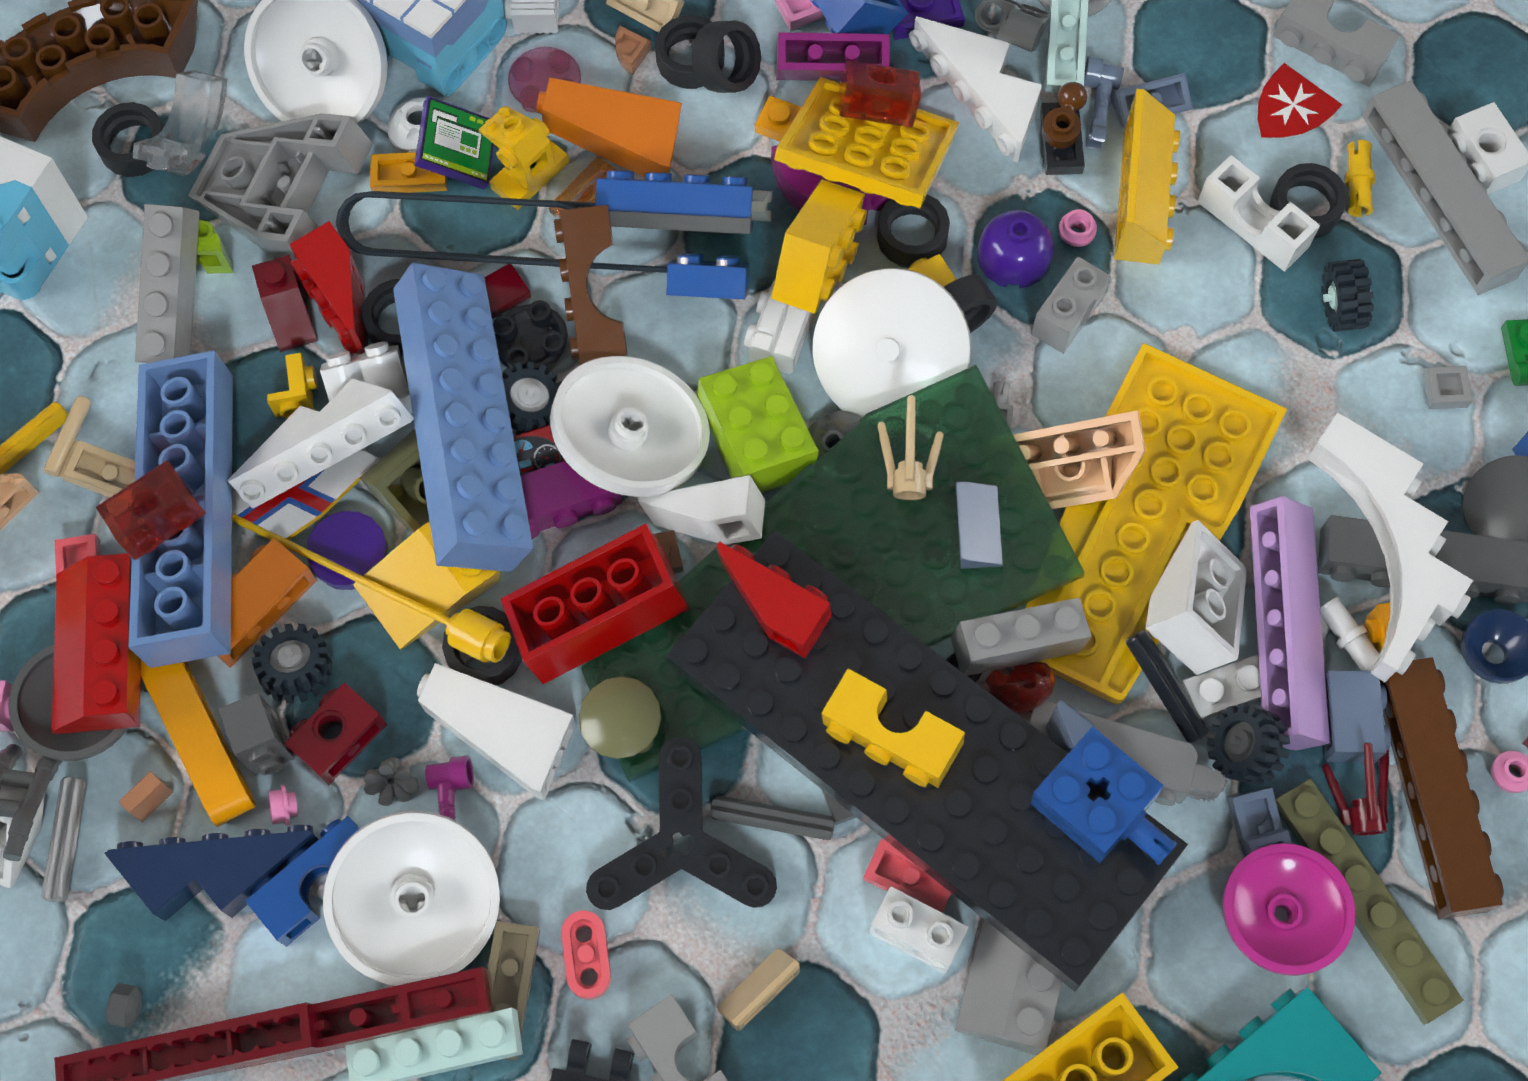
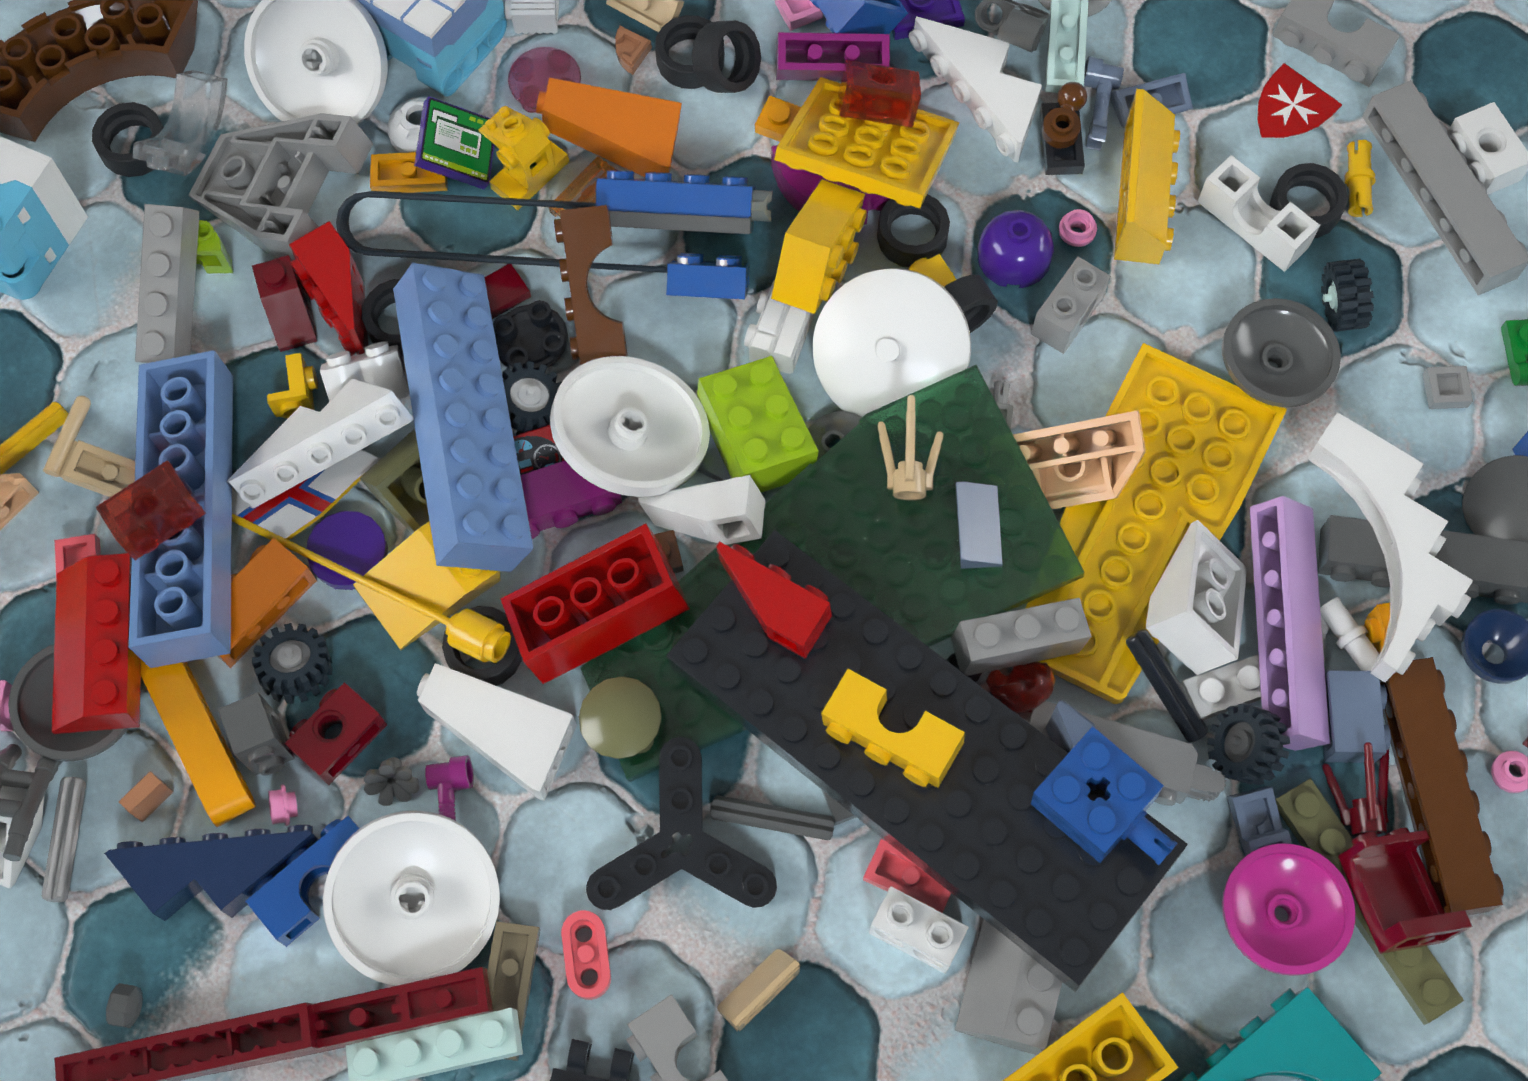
none -> dark grey dish [1222,298,1341,407]
none -> dark red panel [1338,827,1473,954]

